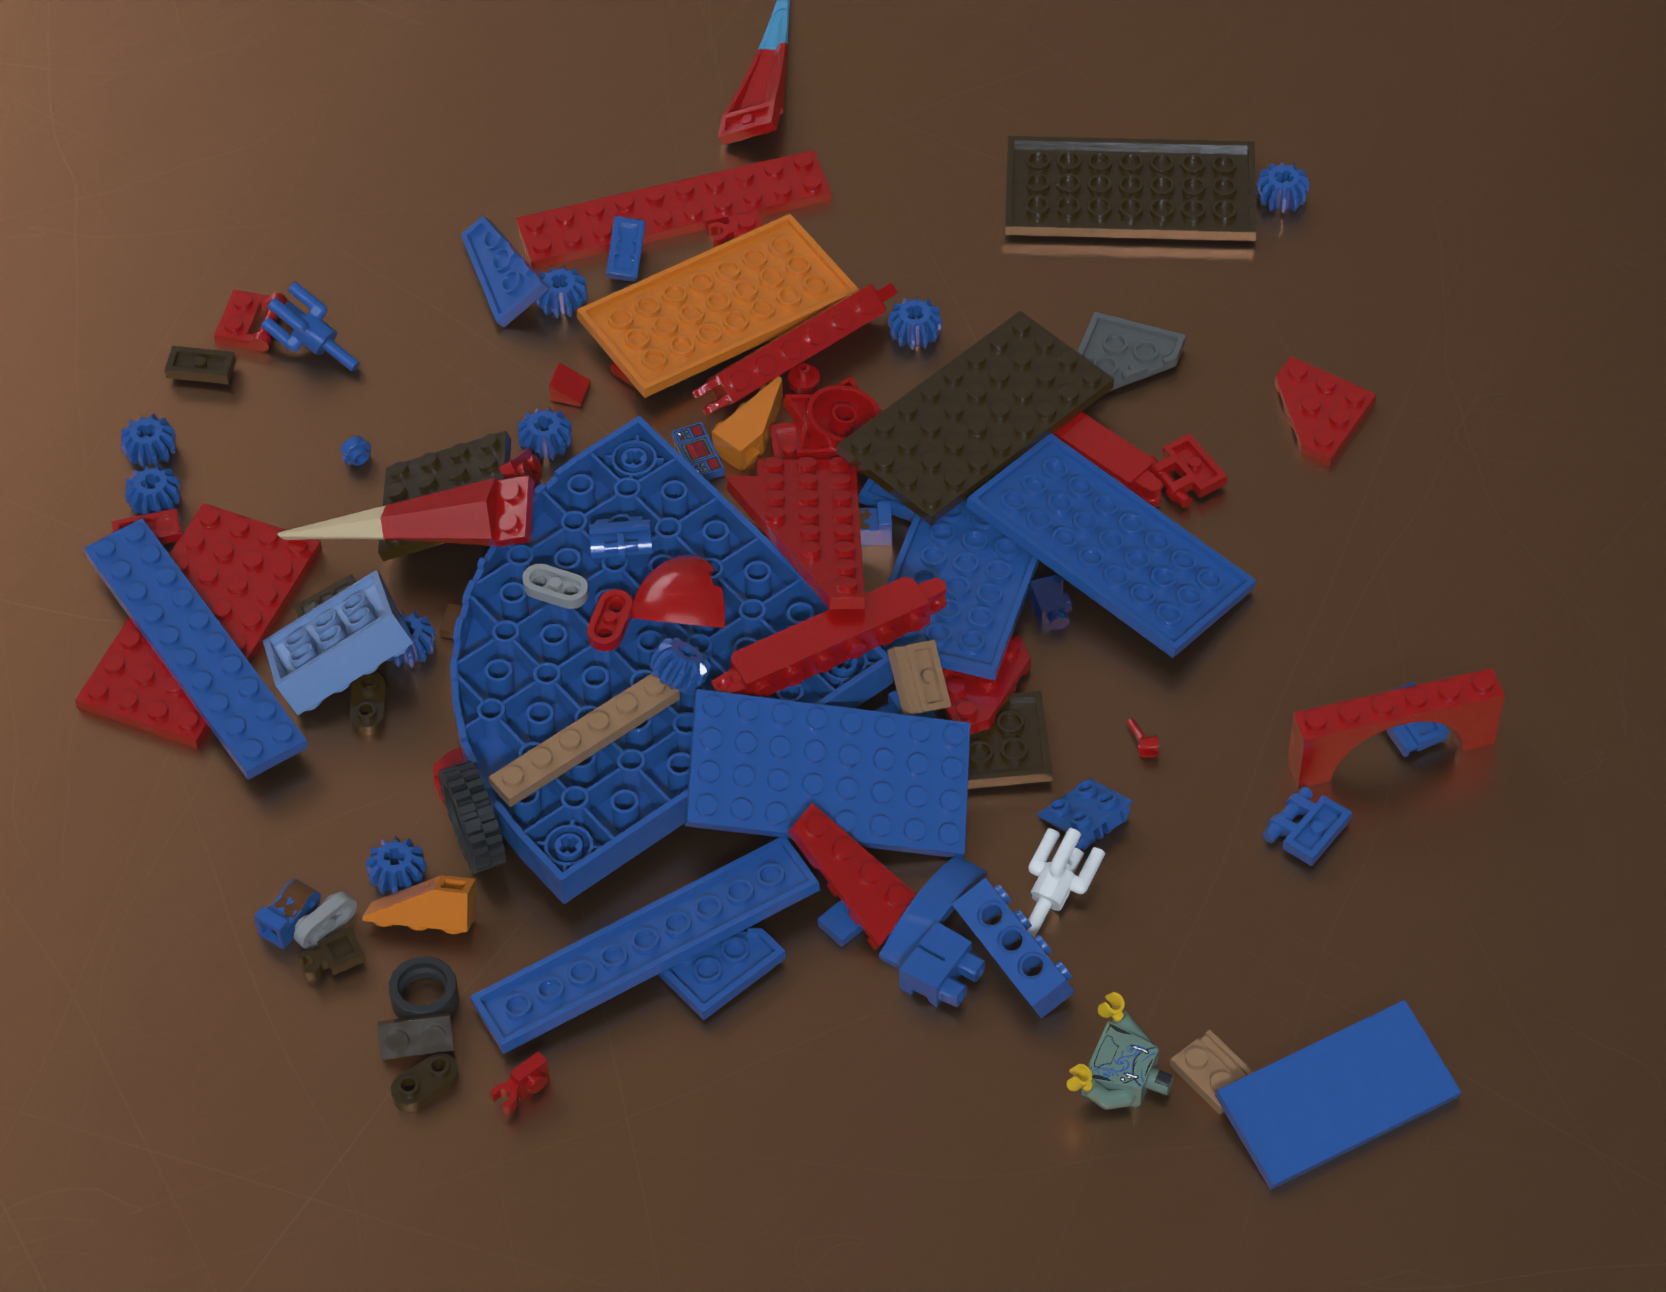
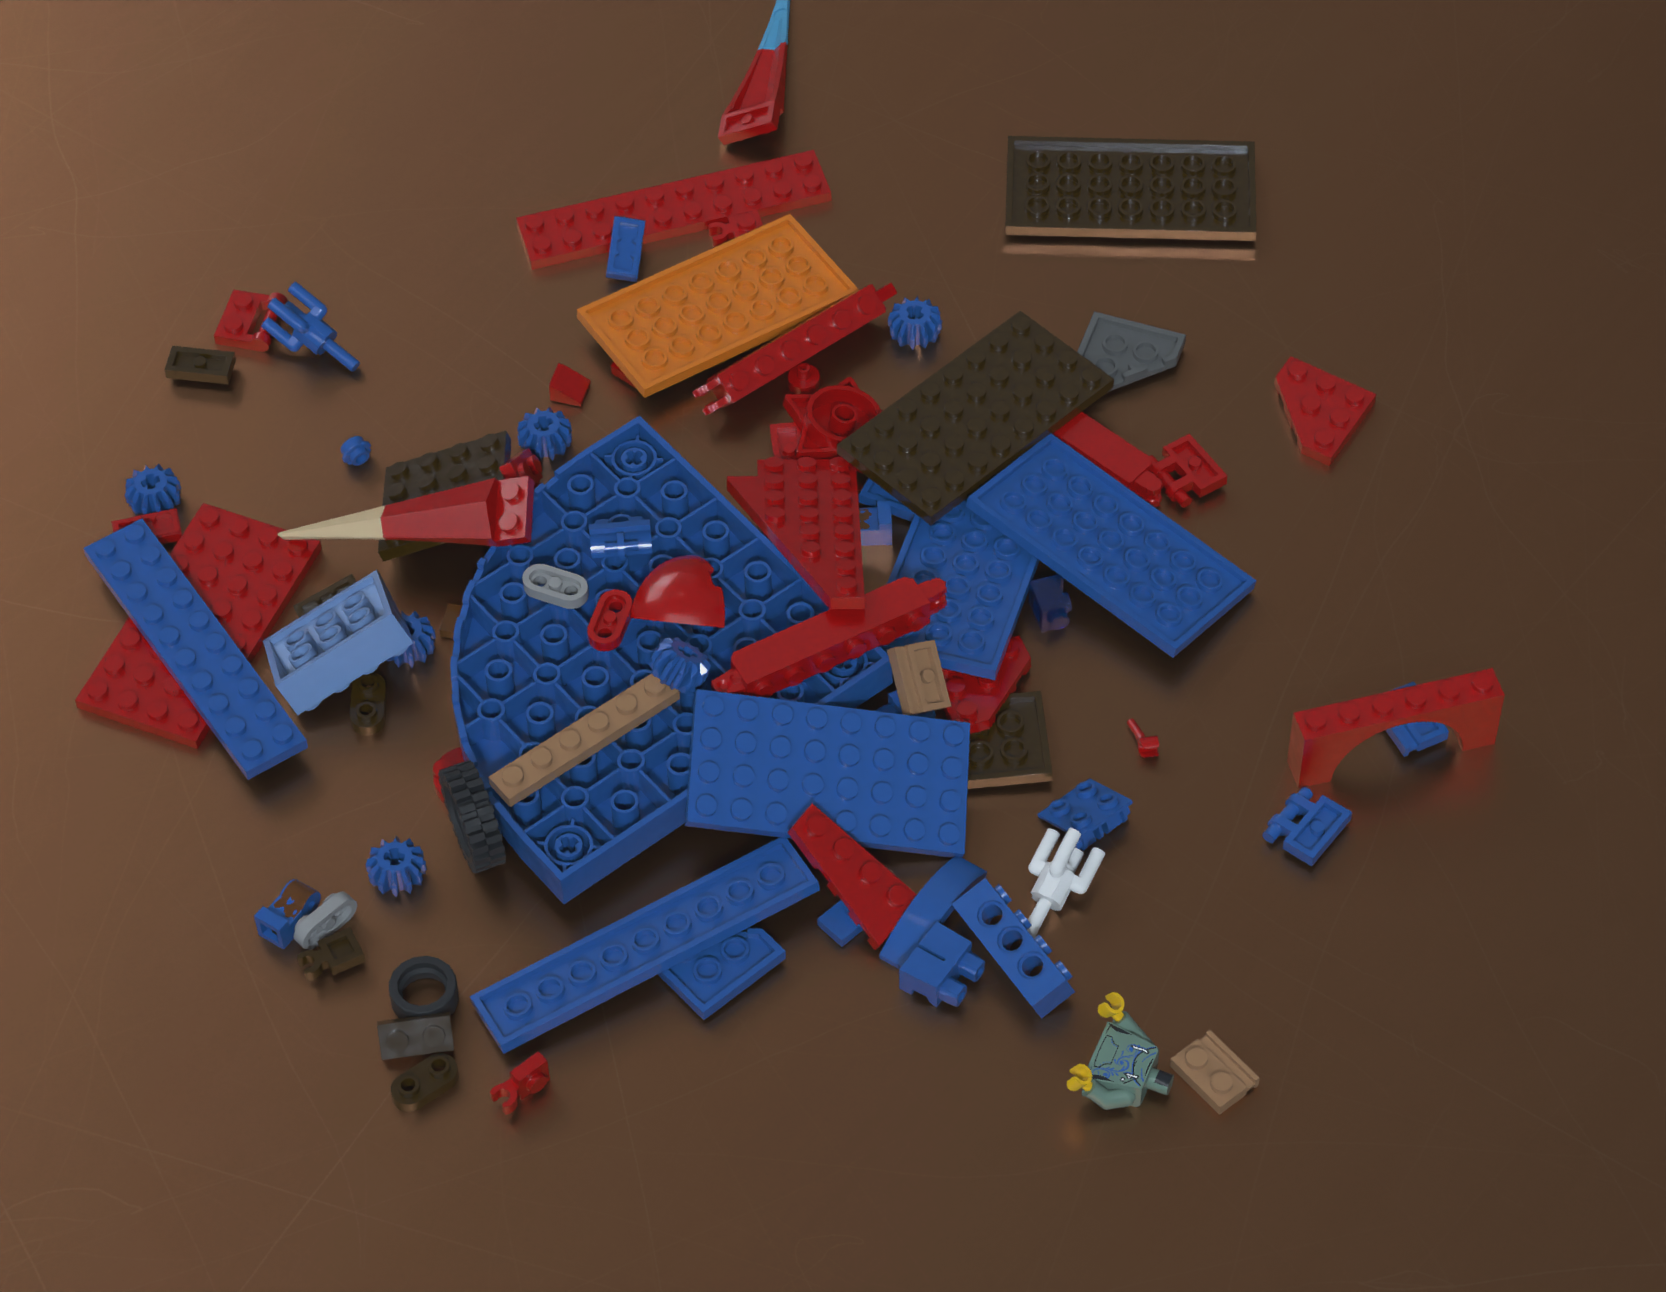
blue gear [121,414,176,469] -> none
orange slope [363,875,476,934] -> none
blue wing [461,216,550,327] -> none
blue gear [535,265,588,319] -> none
tile [671,422,725,481] -> none
orange slope [712,376,783,472] -> none
blue tile [1215,1000,1462,1190] -> none
blue gear [1256,161,1310,213] -> none

